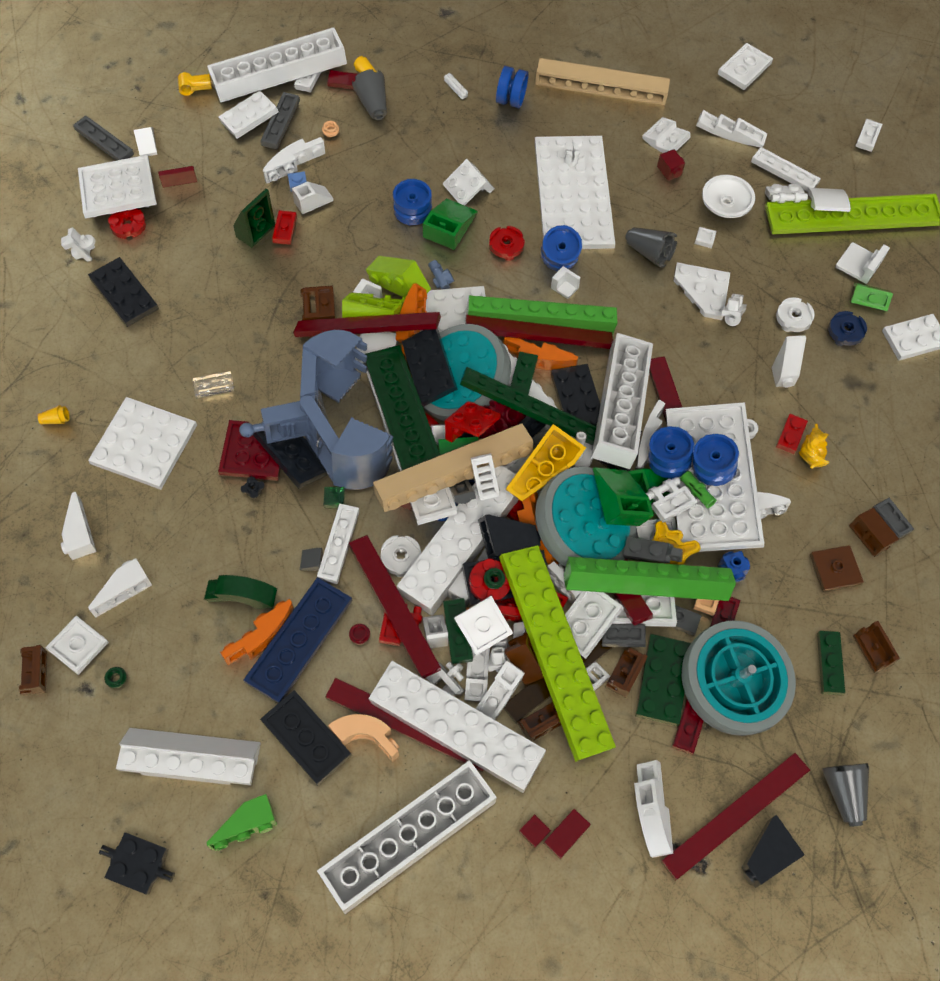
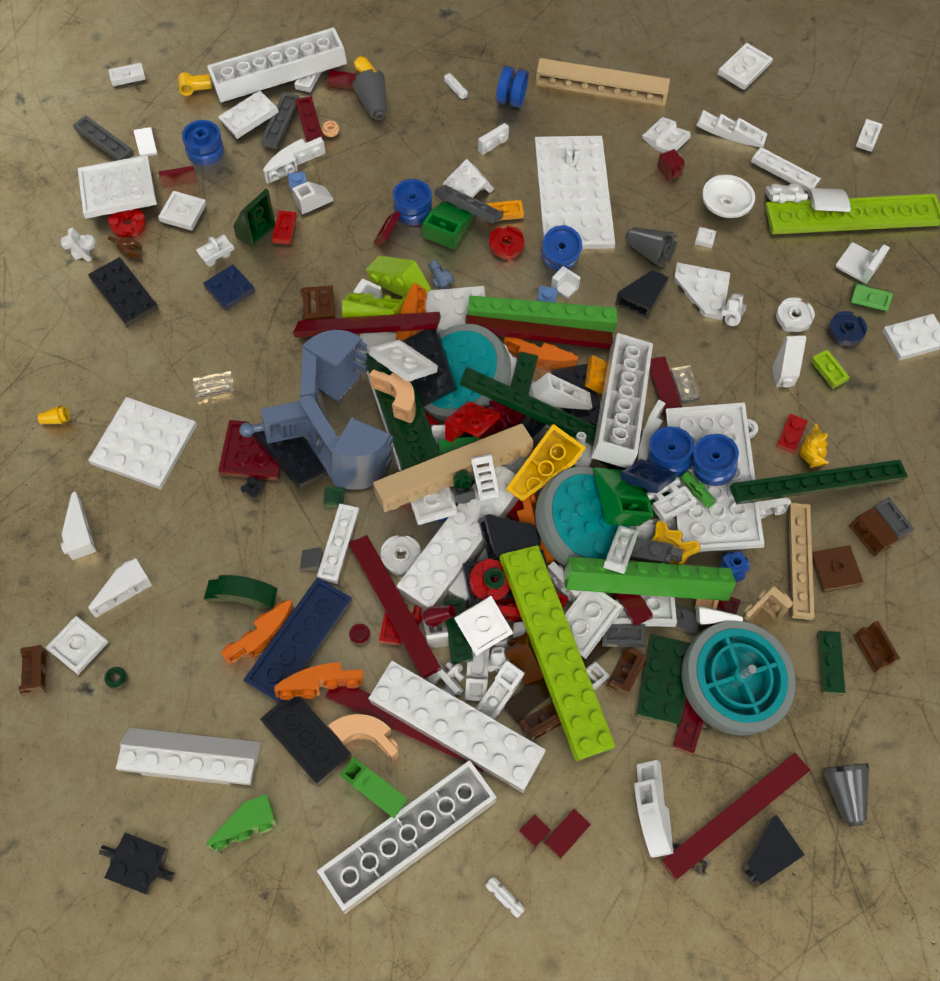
none -> white plate [108,63,145,86]
none -> reddish brown hand [108,236,142,259]
none -> white plate [158,191,207,231]
none -> blue wheel [182,120,224,166]
none -> white hips [196,235,235,267]
none -> dark blue plate [203,264,255,310]
none -> orange slope [274,662,364,700]
none -> dark red tile [295,96,324,142]
none -> bright green slope [340,757,408,818]
none -> white plate [369,340,438,382]
none -> light nougat arch [369,370,416,423]
none -> dark red tile [374,210,401,247]
none -> dark red cone [423,605,456,627]
none -> dark grey plate [435,185,504,224]
none -> dark green plate [453,470,474,489]
none -> white plate [478,123,509,155]
none -> white axle [485,877,525,918]
none -> light orange plate [487,200,524,221]
none -> white slope [532,373,592,410]
none -> medium blue plate [537,286,558,303]
none -> light orange plate [585,355,608,394]
none -> white tile [603,525,639,574]
none -> black slope [615,270,669,319]
none -> dark blue plate [621,459,677,493]
none -> clear plate [671,365,700,404]
none -> white slope [696,606,743,624]
none -> dark green plate [729,460,908,505]
none -> tan bracket [741,586,794,623]
none -> tan plate [788,503,814,620]
none -> lime plate [810,350,850,389]

